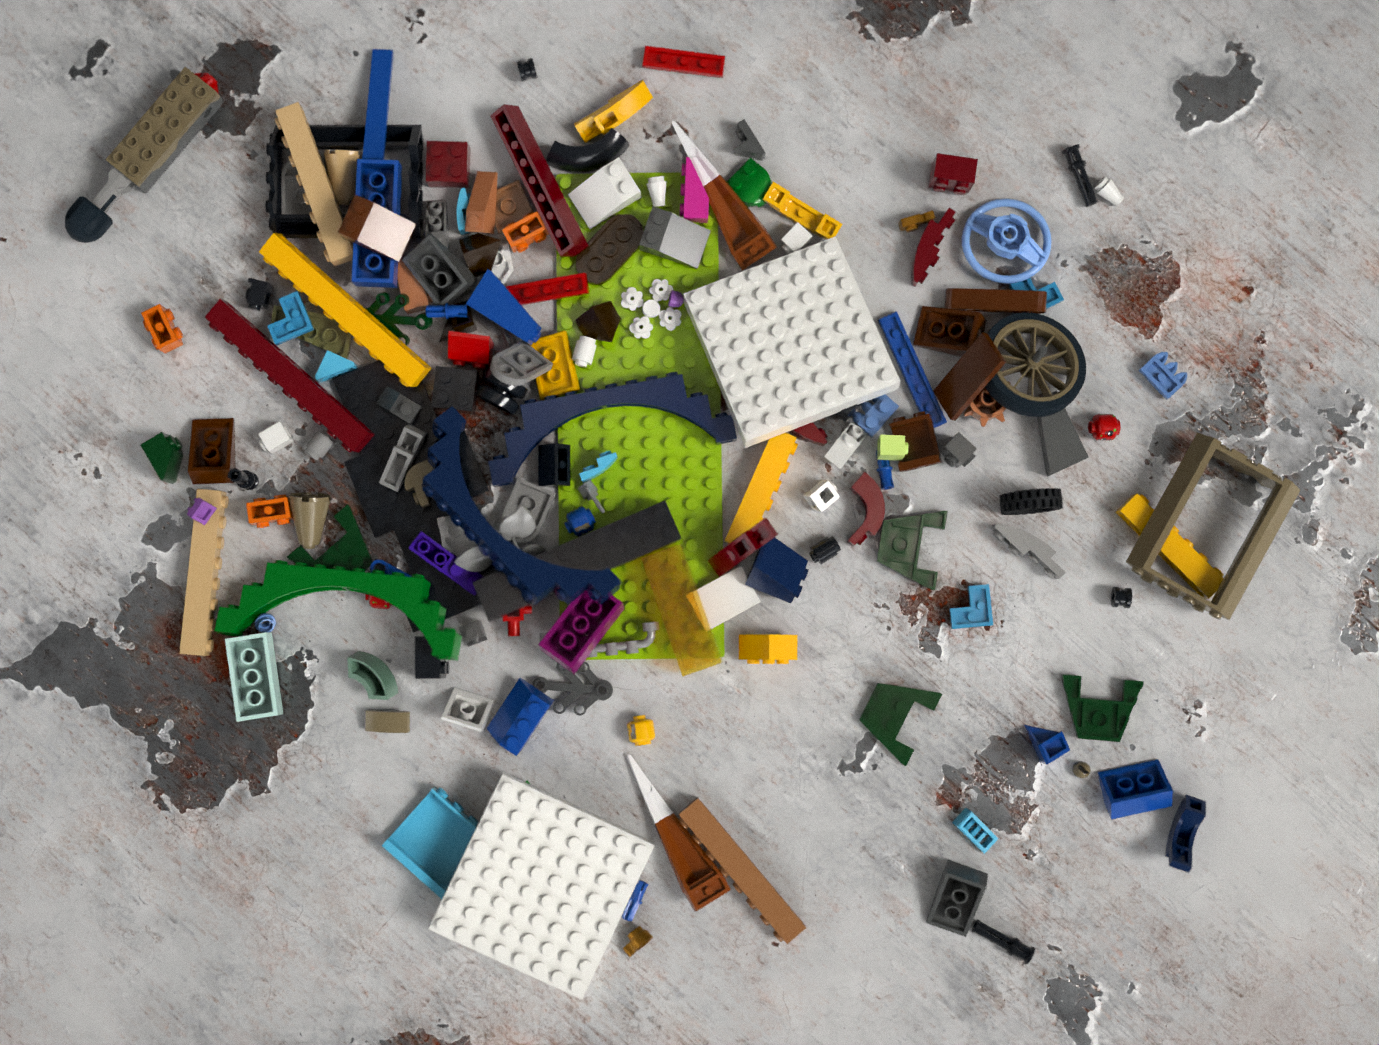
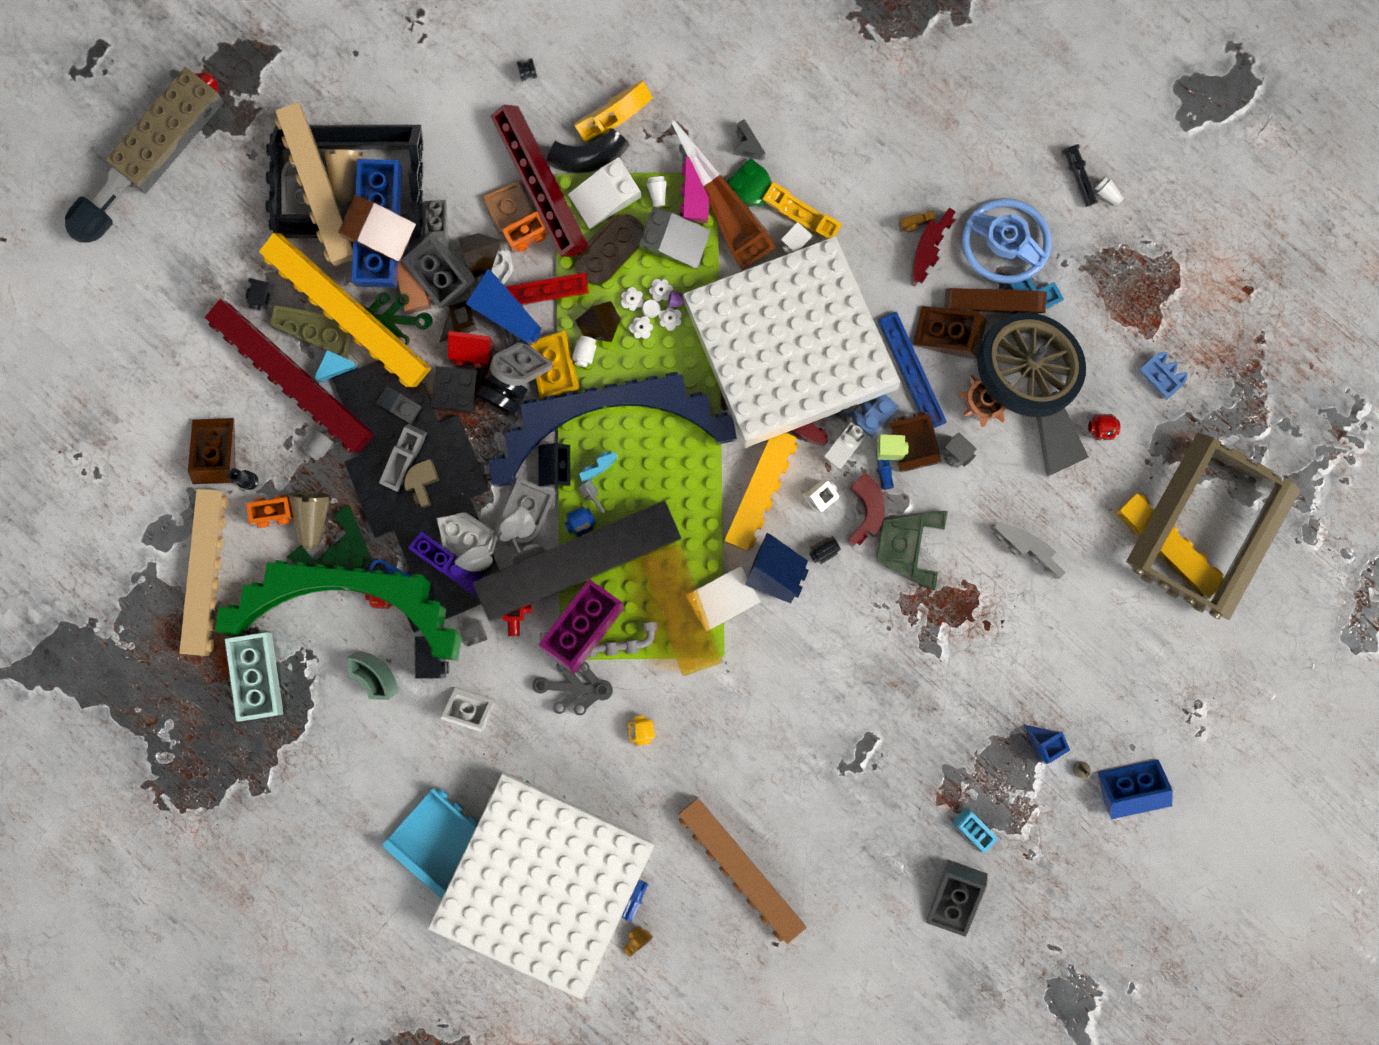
dark green slope [140,432,184,484] -> none
orange brick [141,304,184,354] -> none
medium lavender tile [187,498,217,525] -> none
medium blue plate [254,613,276,633] -> none
white brick [259,421,294,454] -> none
dark azure plate [267,291,315,345] -> none
blue tile [362,49,394,160] -> none
dark tan slope [365,709,410,733] -> none
dark blue arch [422,406,622,605] -> none
dark red brick [426,141,471,188] -> none
blue axle [426,303,467,319] -> none
medium azure slope [457,188,471,235] -> none
nougat slope [465,171,498,234] -> none
blue slope [487,678,554,756] -> none
dark orange plate [627,754,731,911] -> none
red plate [643,46,725,78] -> none
dark red slope [708,518,778,577] -> none
yellow brick [739,634,797,664] -> none
dark green wing [859,683,942,766] -> none
dark red brick [928,153,978,195] -> none
reddish brown tile [933,332,1006,421] -> none
dark azure plate [949,584,993,629] -> none
black pin [972,920,1035,965] -> none
black tyre [999,488,1063,515] -> none
dark green wing [1061,674,1144,742] -> none
black wheel [1111,587,1132,608] -> none
dark blue arch [1165,795,1206,873] -> none

